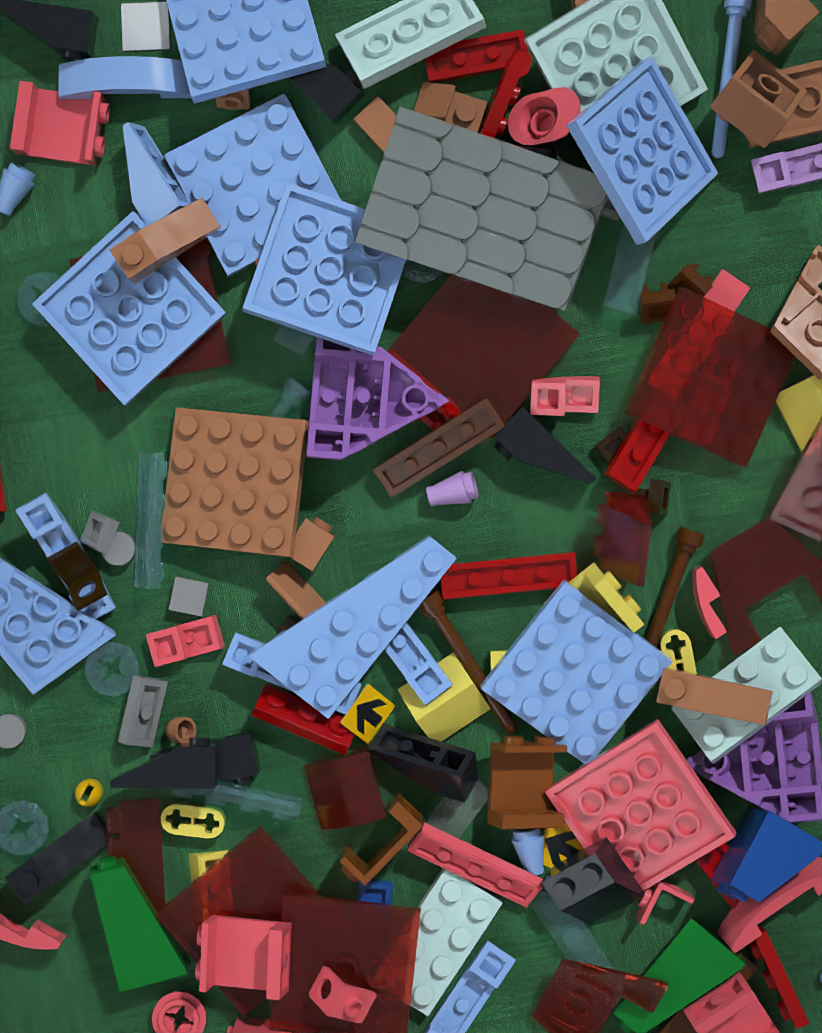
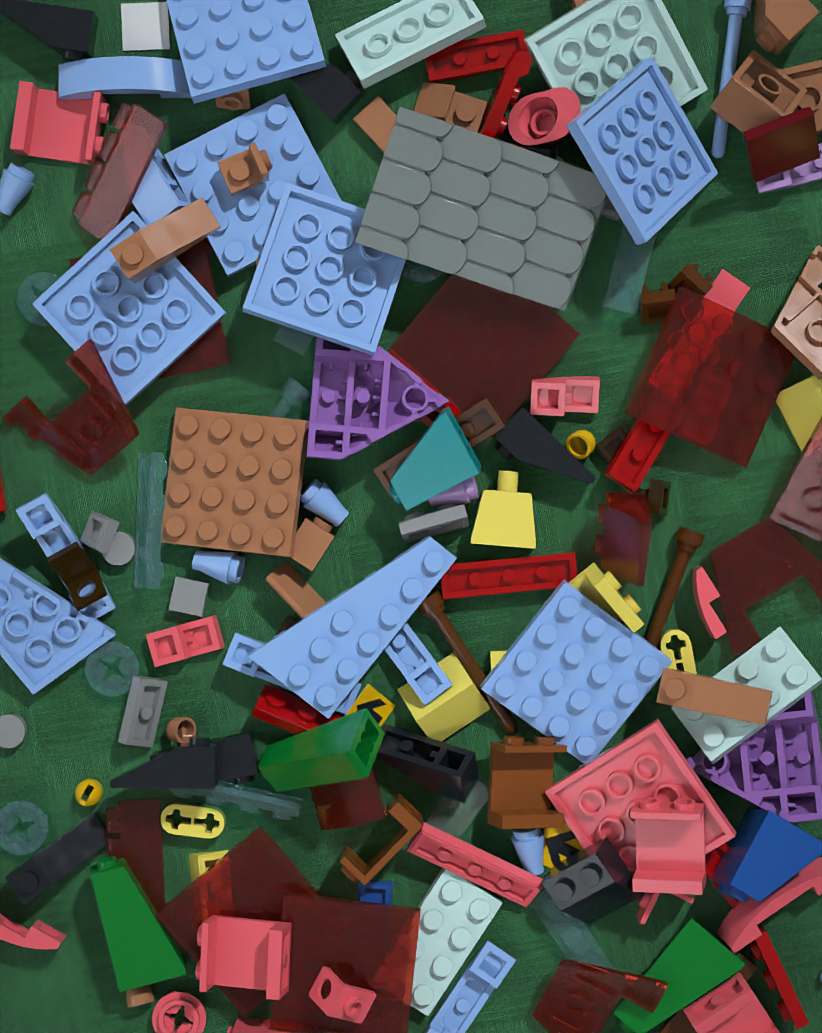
none -> clear red wing [2,339,140,476]
none -> clear red windscreen [72,103,168,240]
none -> nougat hinge [126,985,155,1008]
none -> light blue cone [192,550,245,585]
none -> nougat bracket [217,143,273,196]
none -> green slope [258,708,385,792]
none -> light blue cone [300,478,349,527]
none -> teal slope [389,406,482,511]
none -> light grey plate [398,503,469,544]
none -> light yellow torso [470,470,536,549]
none -> yellow hinge [566,430,596,459]
none -> coral panel [630,797,706,895]
none -> dark red tile [743,107,820,183]

